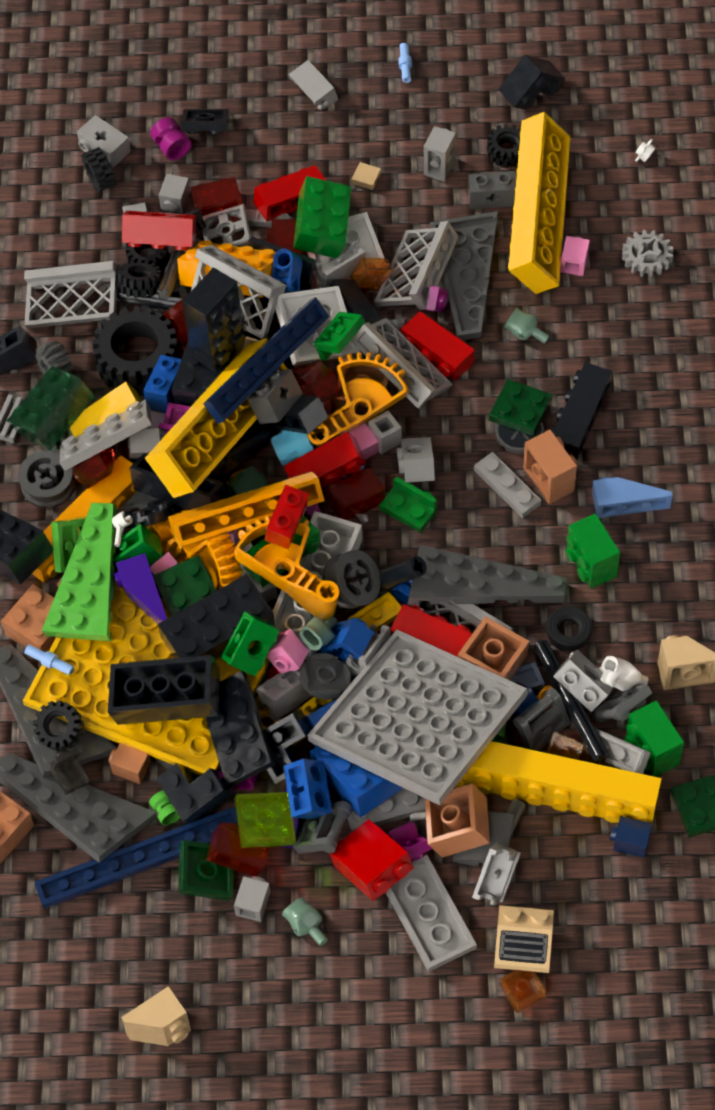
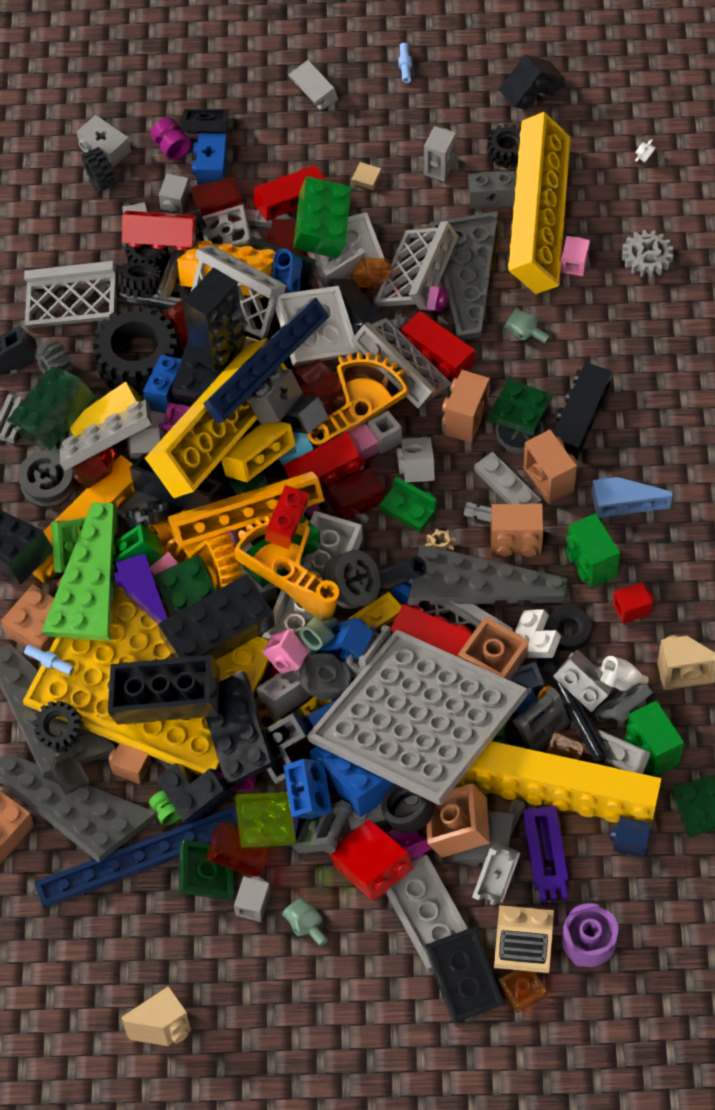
white hand [112,511,133,547] -> none
green brick [221,611,280,676] -> none
green bracket [314,312,365,361] -> none
none -> blue brick [192,133,228,184]
none -> yellow brick [221,421,296,482]
none -> black tyre [381,784,435,833]
none -> black tile [424,927,505,1024]
none -> tan gear [425,529,456,552]
none -> nougat brick [442,370,489,443]
none -> dark grey axle [464,502,491,523]
none -> nougat brick [491,504,543,557]
none -> white plate [514,610,561,658]
none -> dark purple hinge [522,806,568,903]
none -> medium lavender brick [562,903,618,967]
none -> red brick [613,582,654,624]

